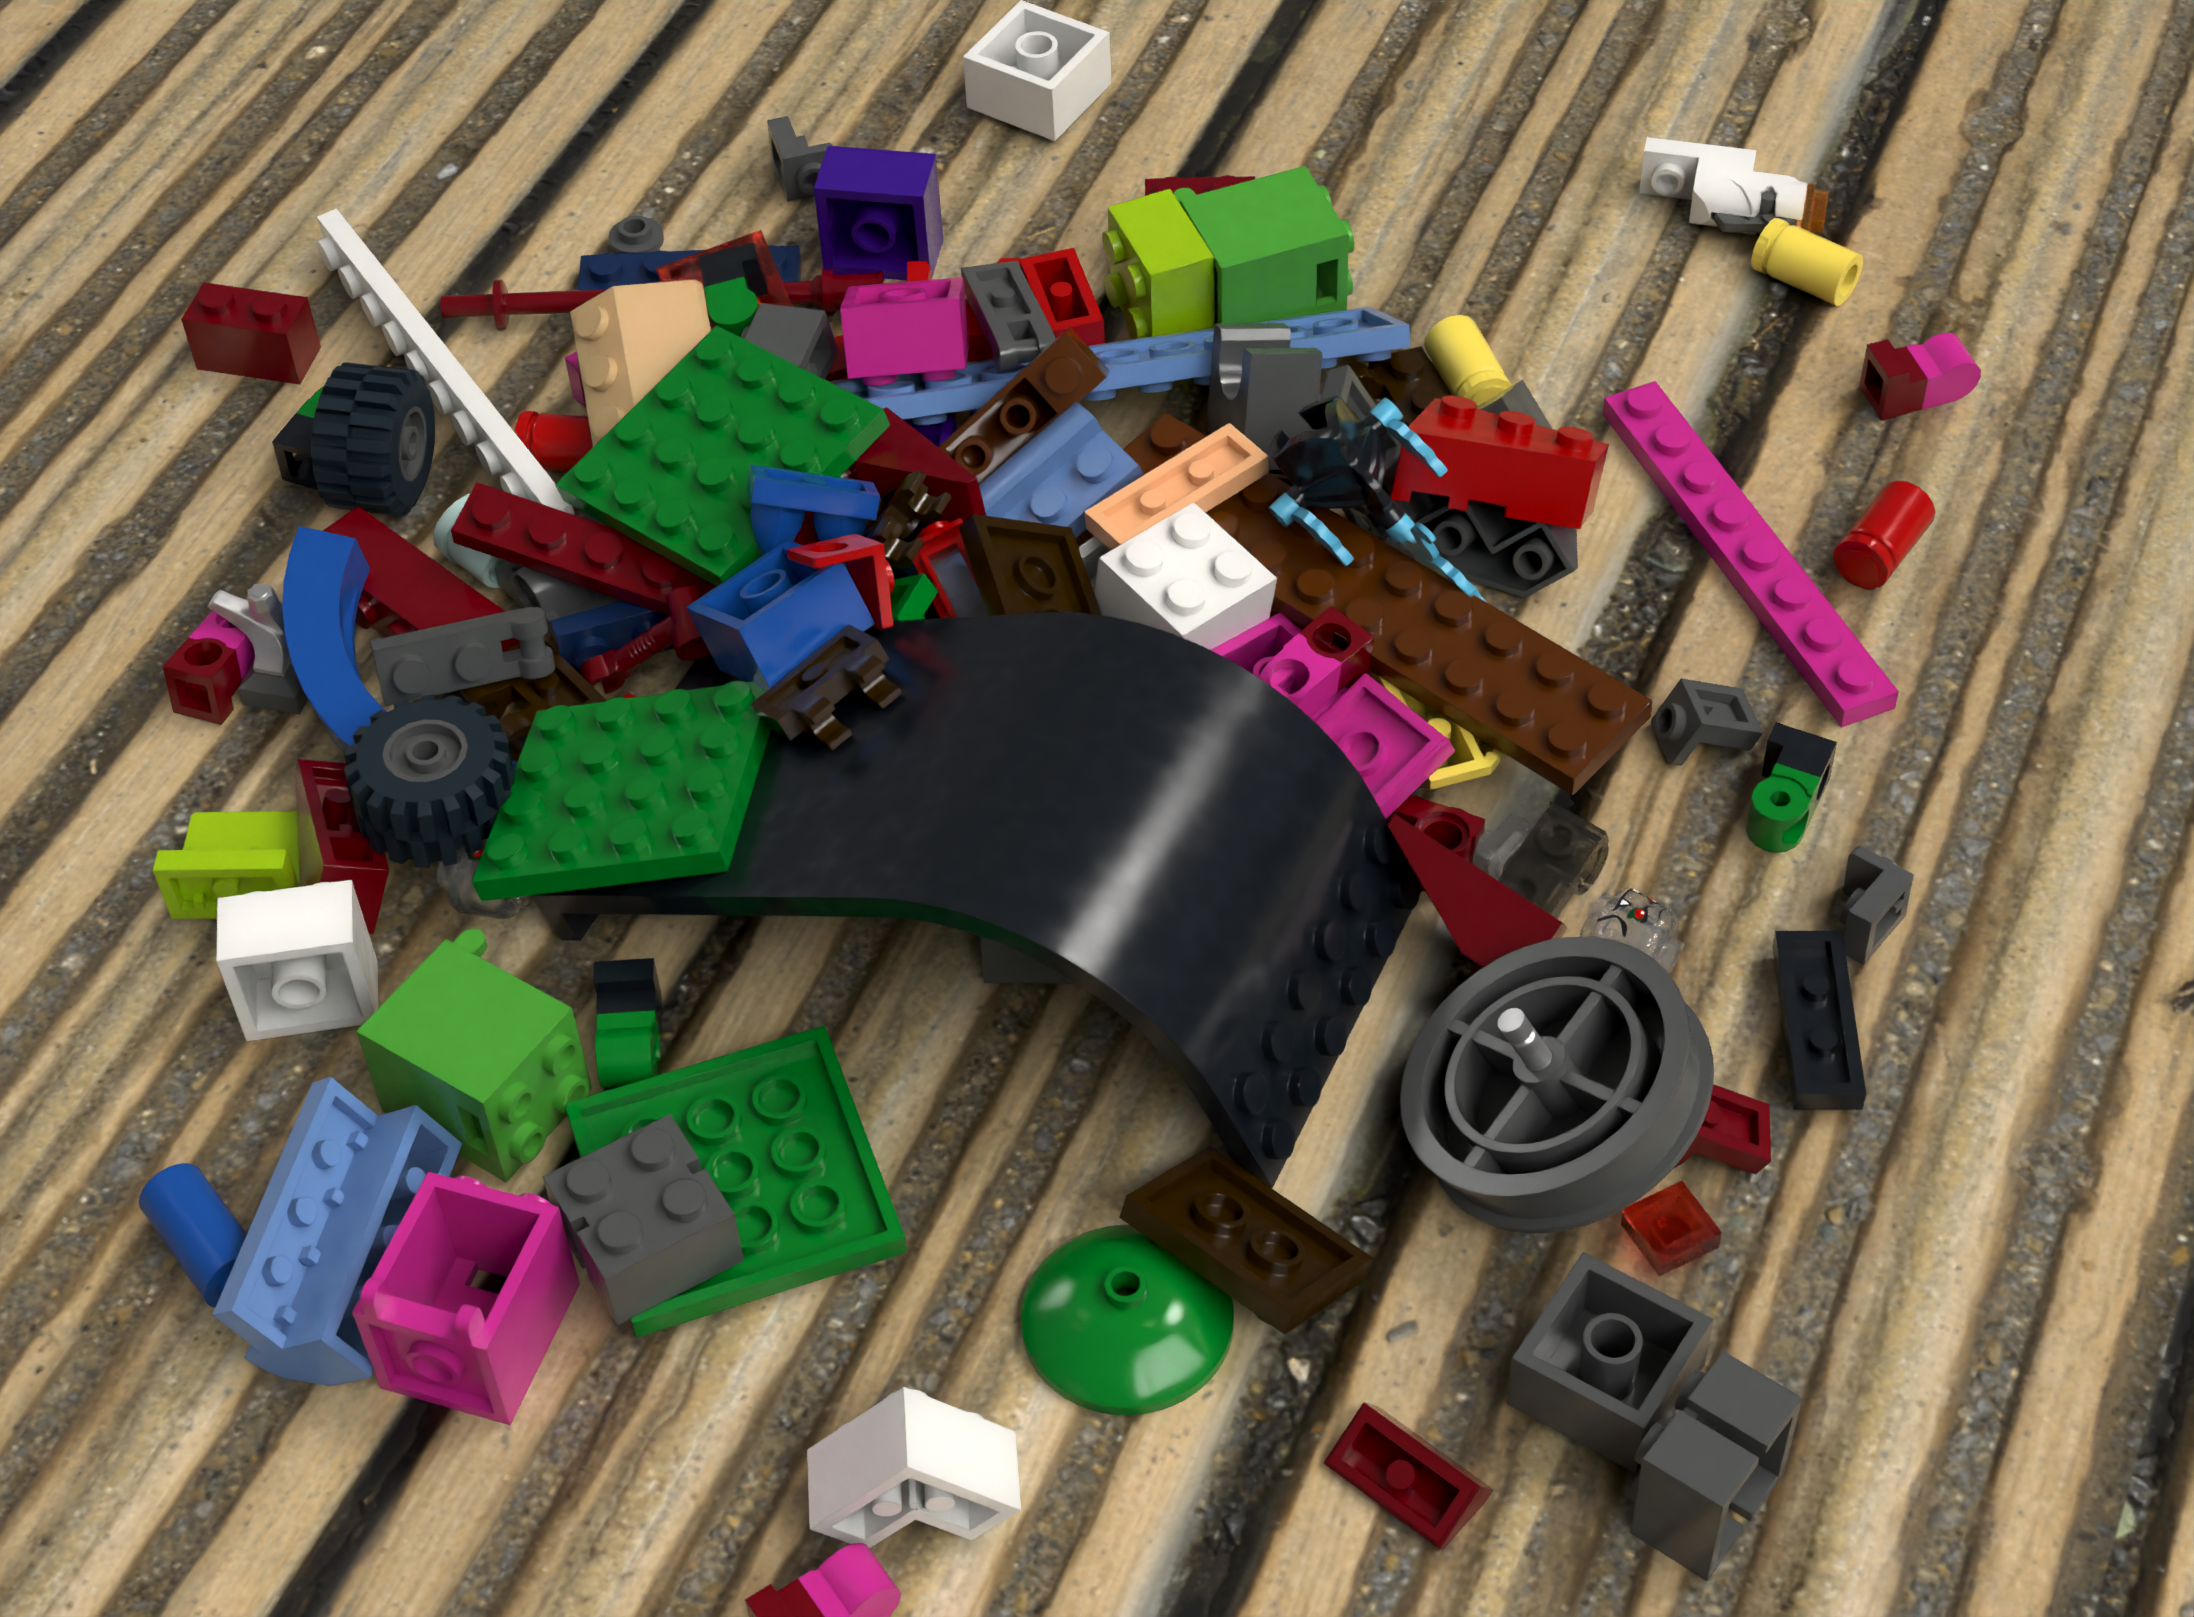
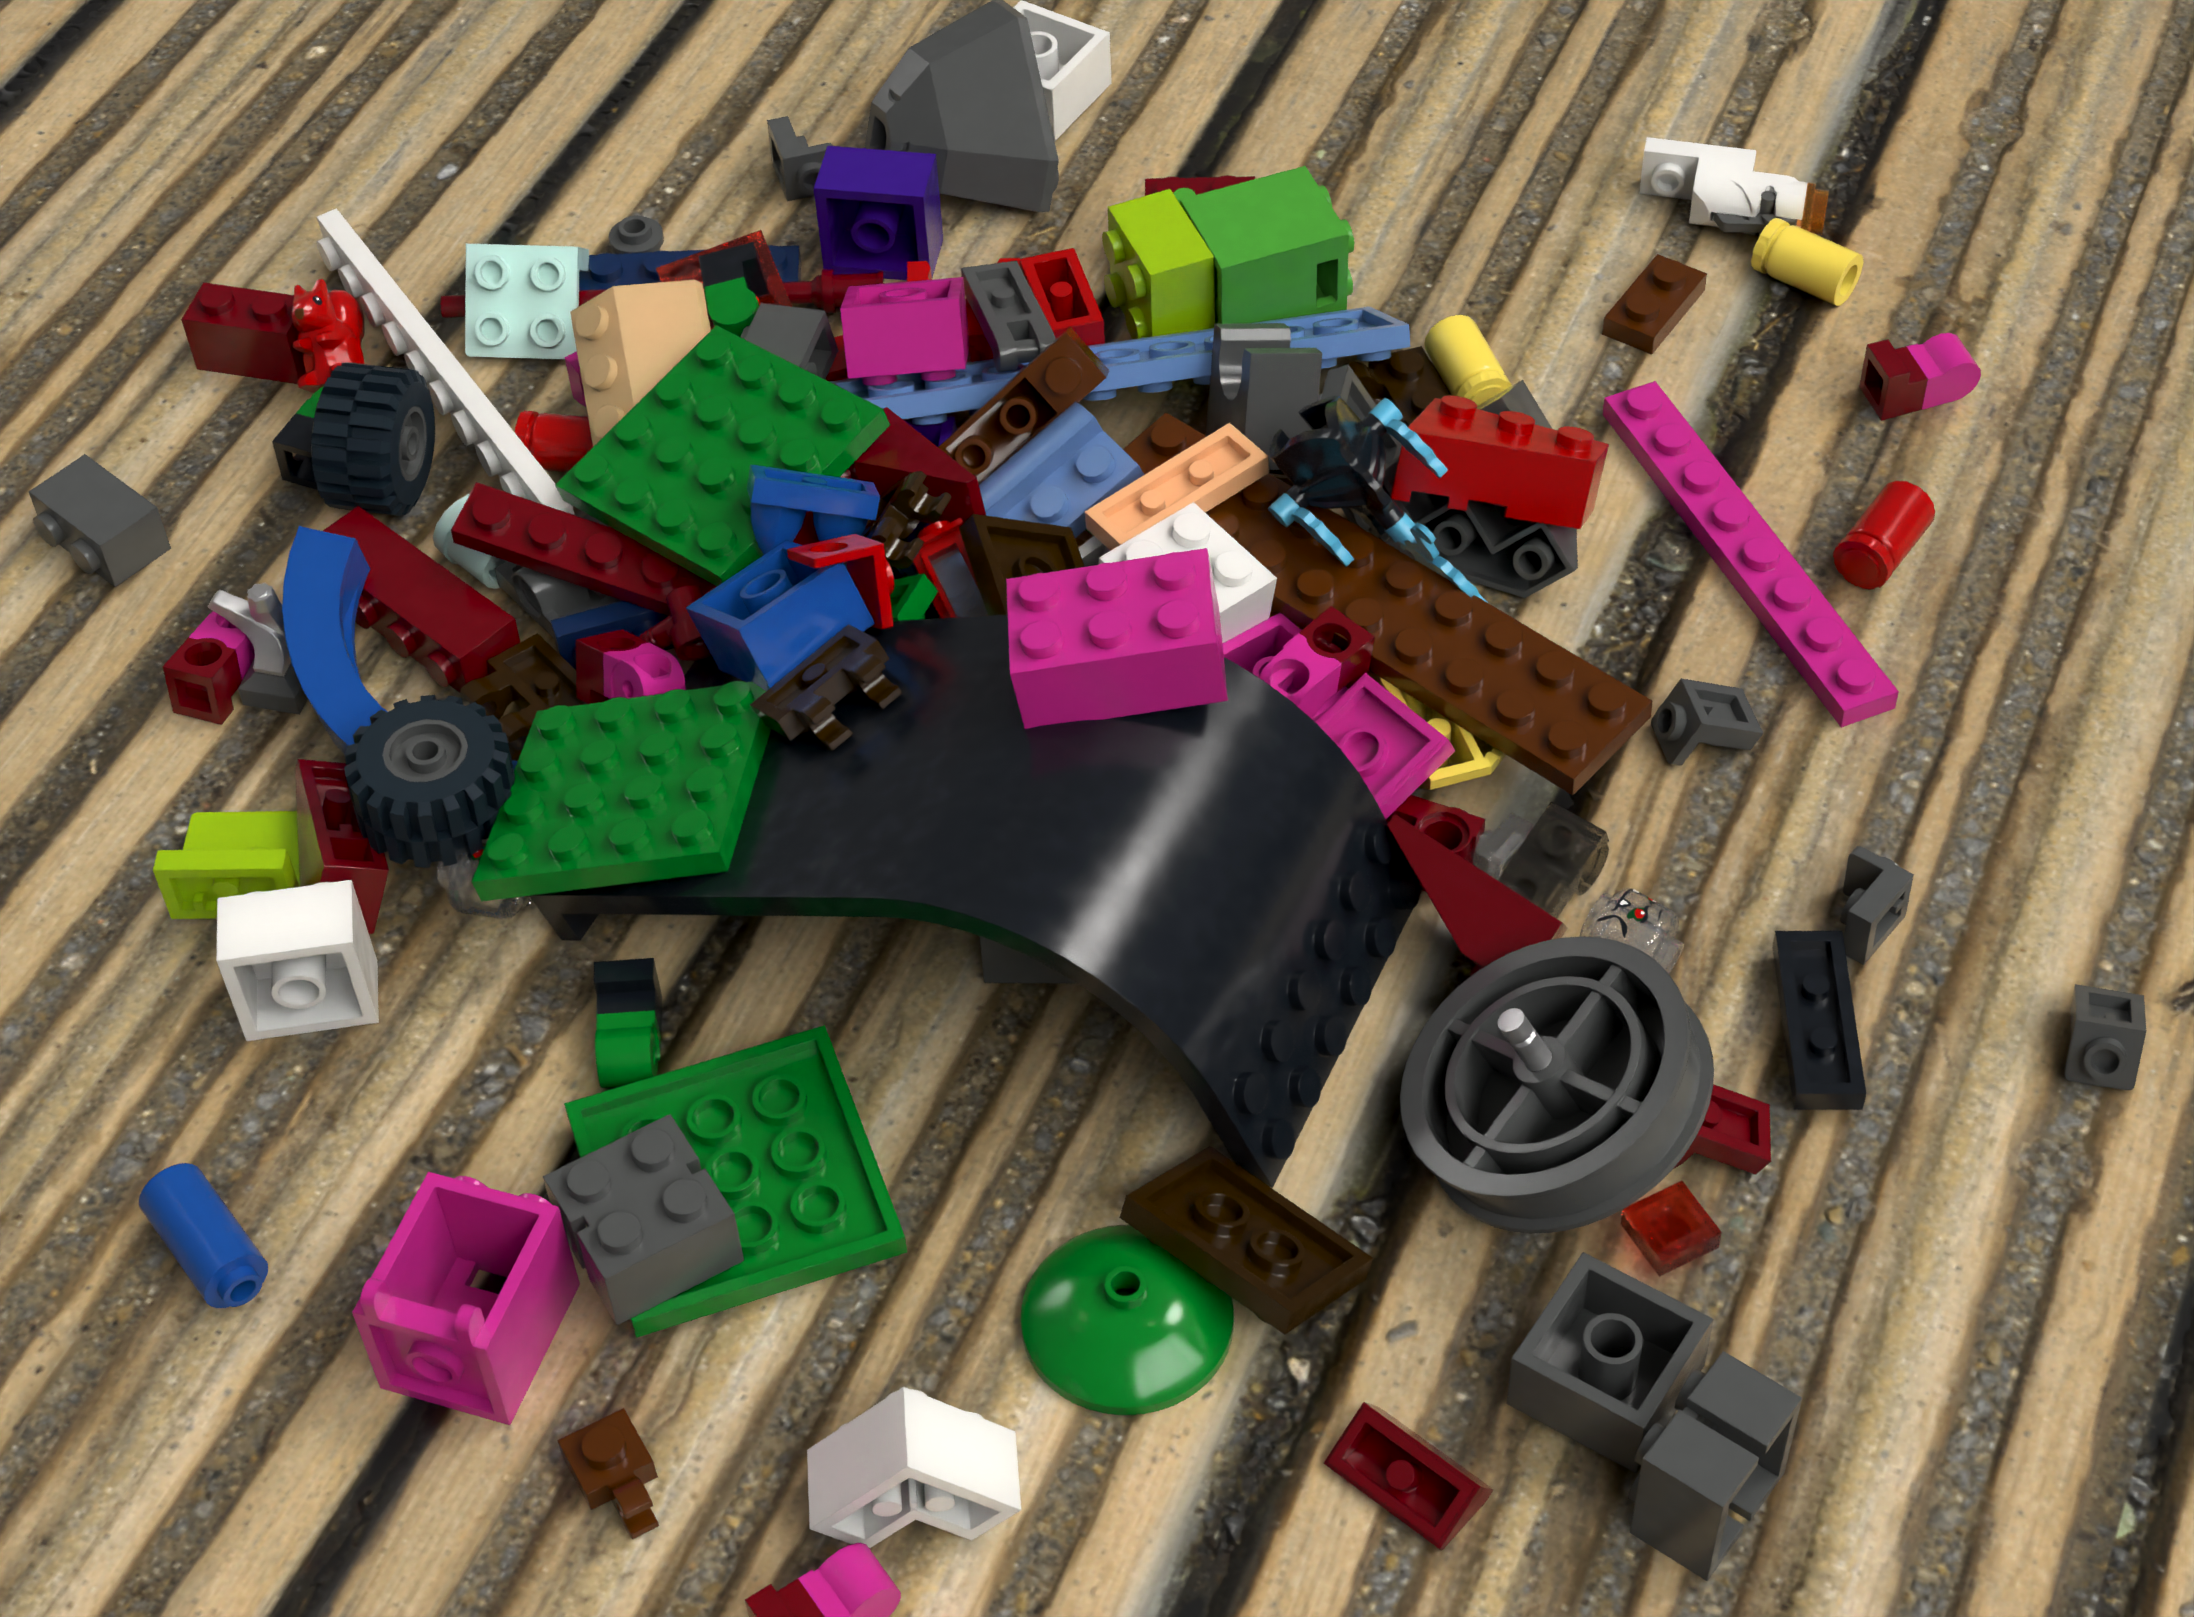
medium blue brick [212,1077,462,1386] -> none
bright green container [356,928,592,1182] -> none
dark grey plate [370,607,555,706] -> none
green leg [1746,722,1837,853] -> none
none -> dark grey brick [29,454,171,587]
none -> red animal [292,279,365,393]
none -> light aqua bracket [465,243,589,359]
none -> reddish brown plate [557,1408,659,1539]
none -> leg [576,629,686,704]
none -> dark grey brick [864,0,1059,212]
none -> dark pink brick [1006,548,1228,729]
none -> reddish brown plate [1602,254,1707,354]
none -> dark grey bracket [2065,984,2146,1090]

